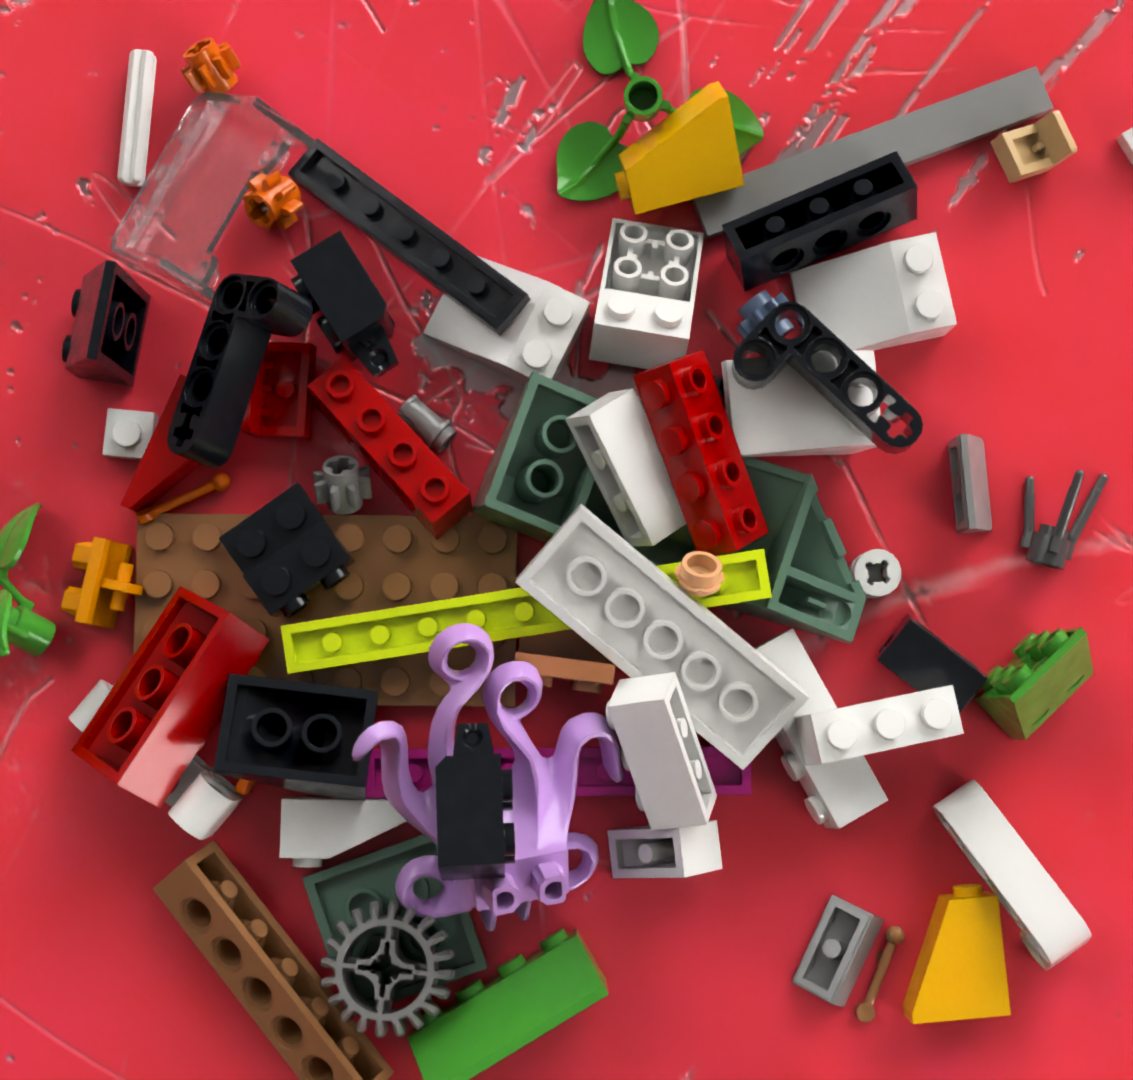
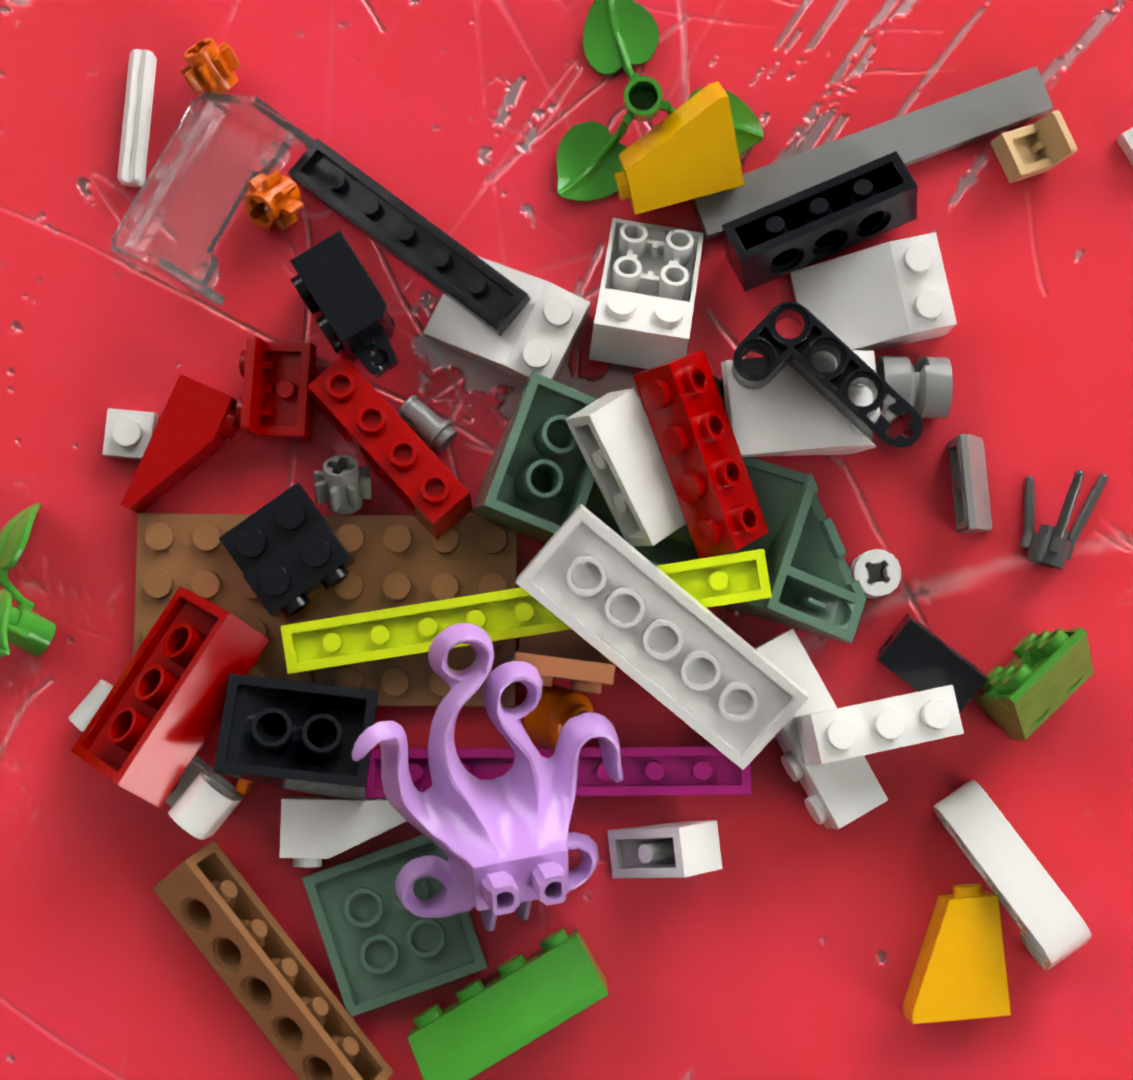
light orange hips [61,537,144,629] -> none
slope [62,260,151,387] -> none
orange hinge [136,473,230,525] -> none
black beam [167,273,313,468] -> none
light grey gear [321,900,455,1038] -> none
black hinge [435,723,515,881] -> none
white brick [606,672,717,830] -> none
light nougat plate [675,551,724,597] -> none
sand blue gear [737,290,794,339] -> none
light grey slope [792,894,883,1007] -> none
medium nougat hinge [855,926,905,1023] -> none
none -> orange head [524,685,594,750]
none -> light grey wheel [876,356,953,419]

